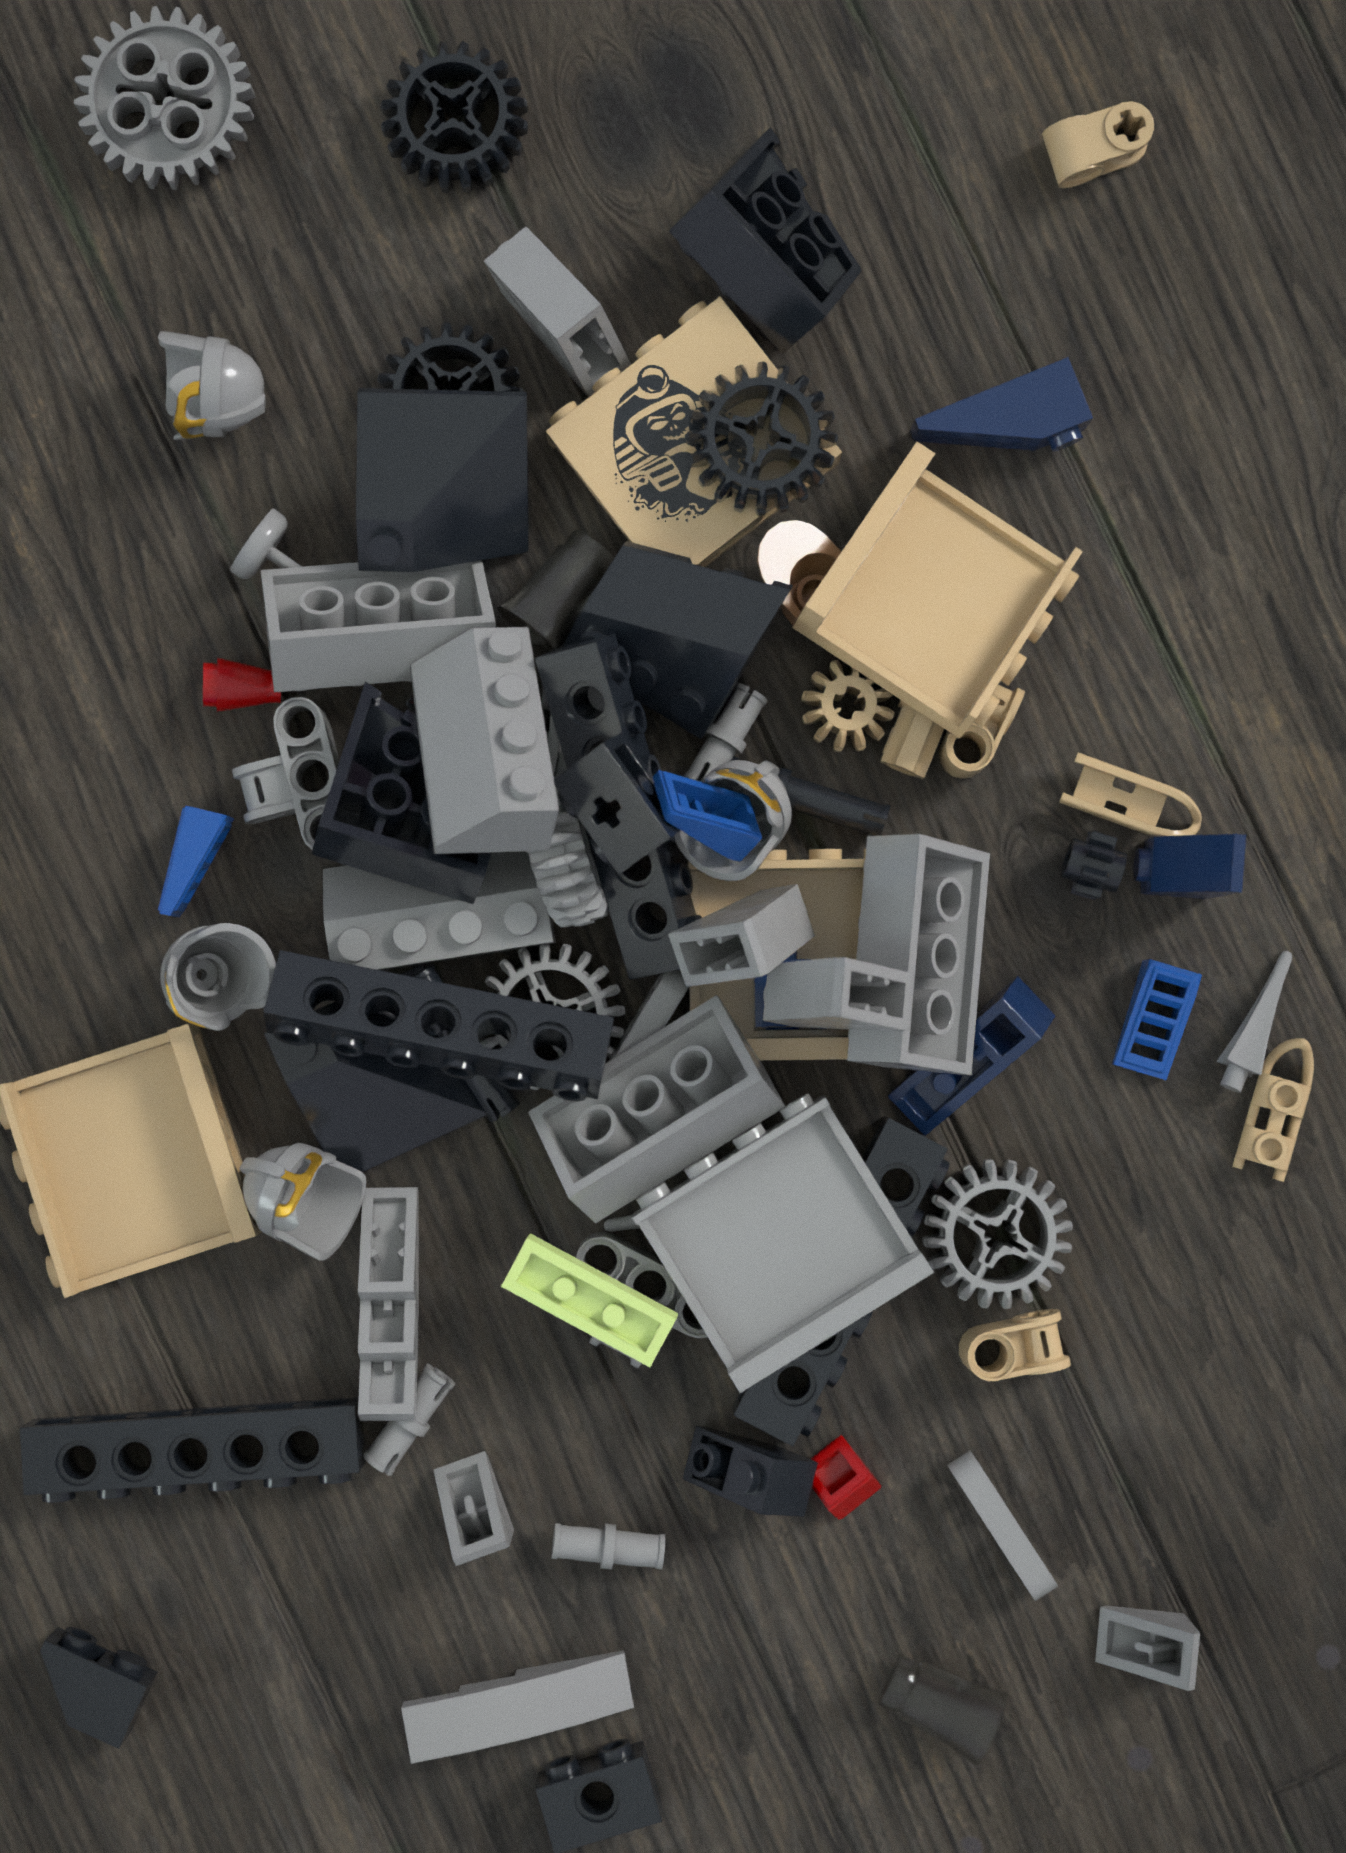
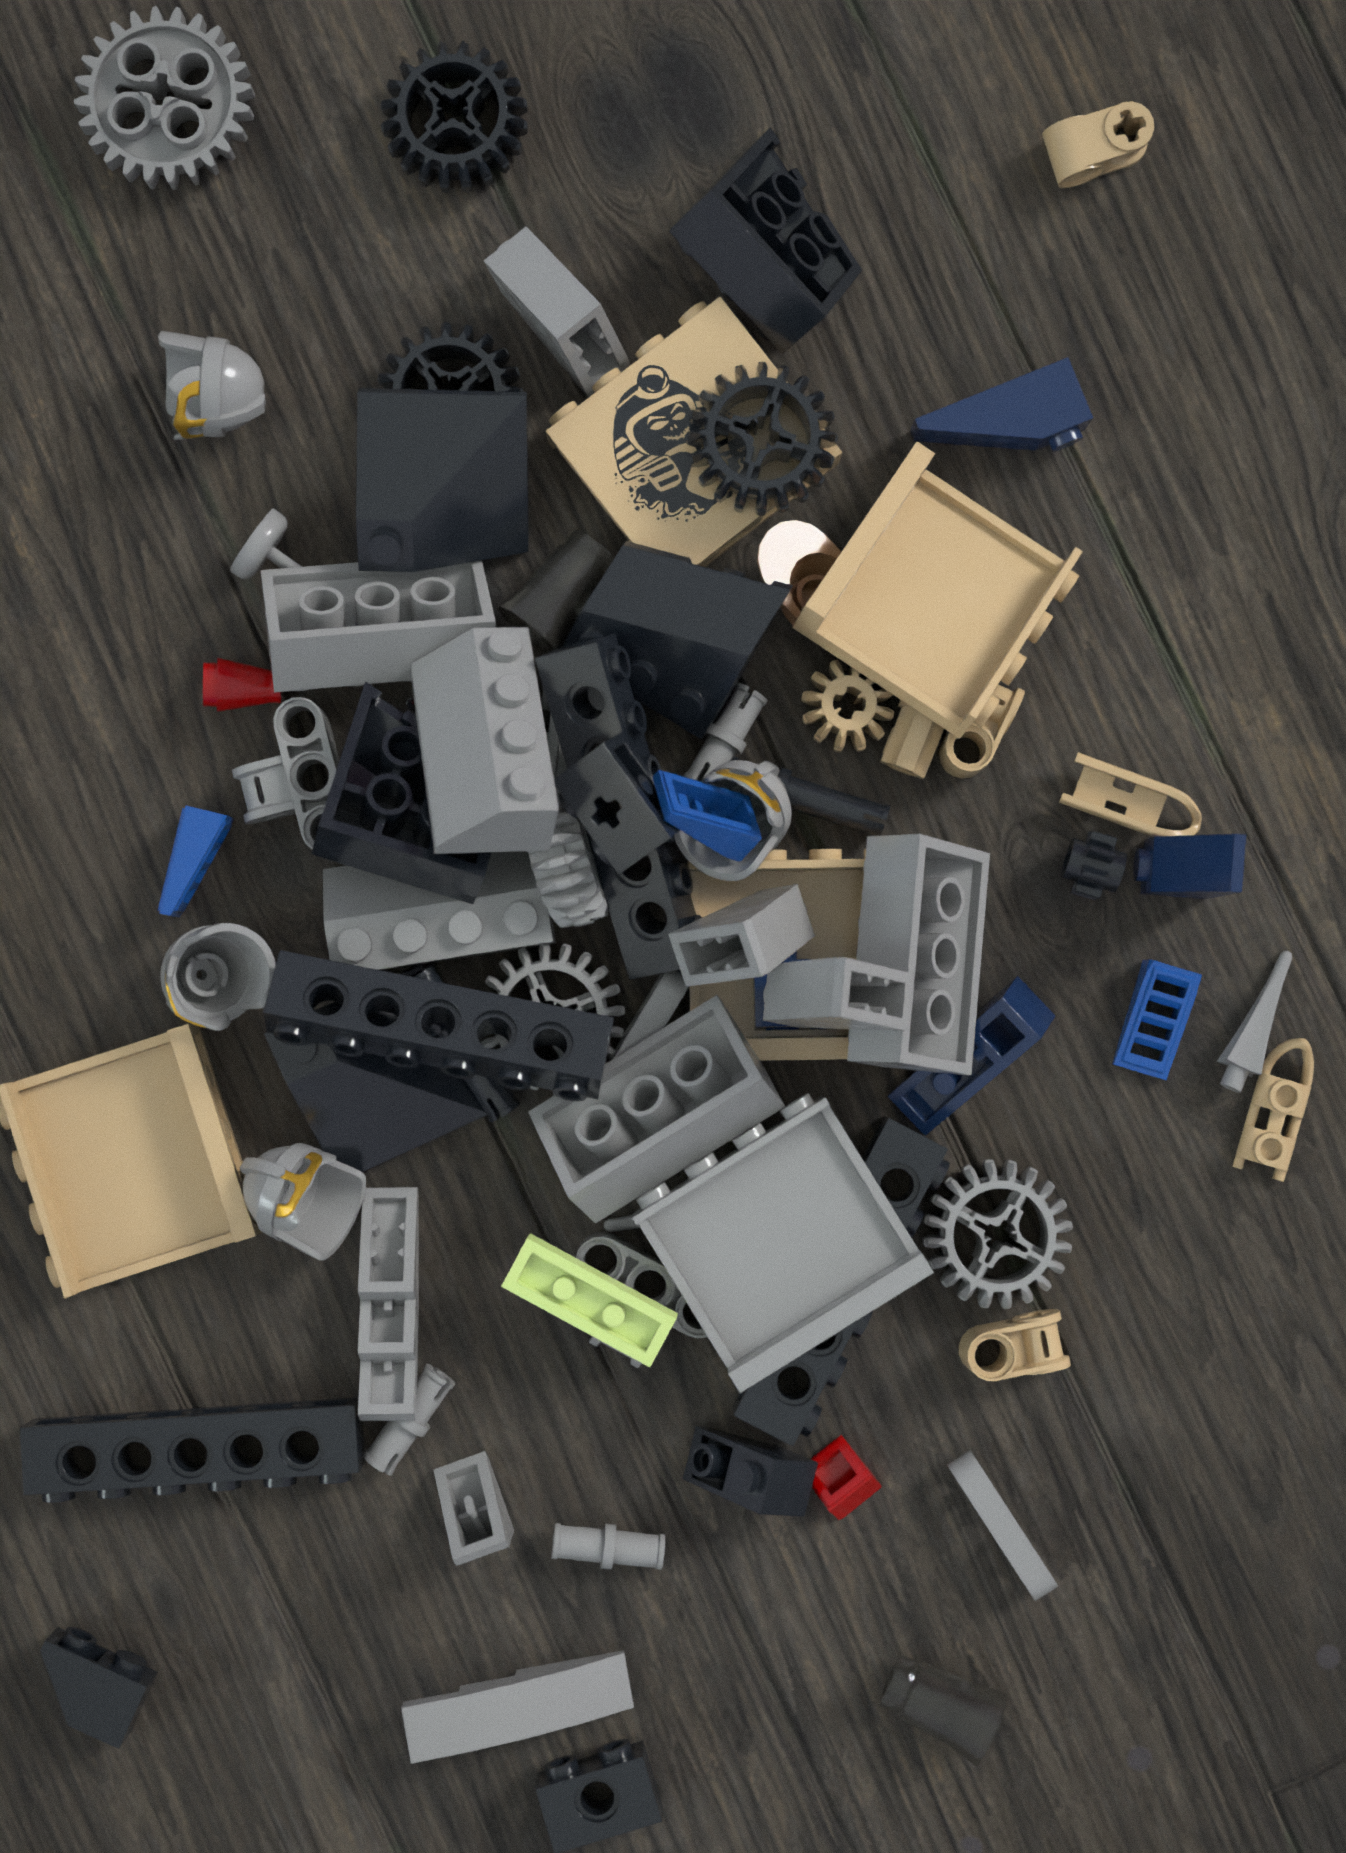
light grey slope [1095,1606,1200,1691] -> none

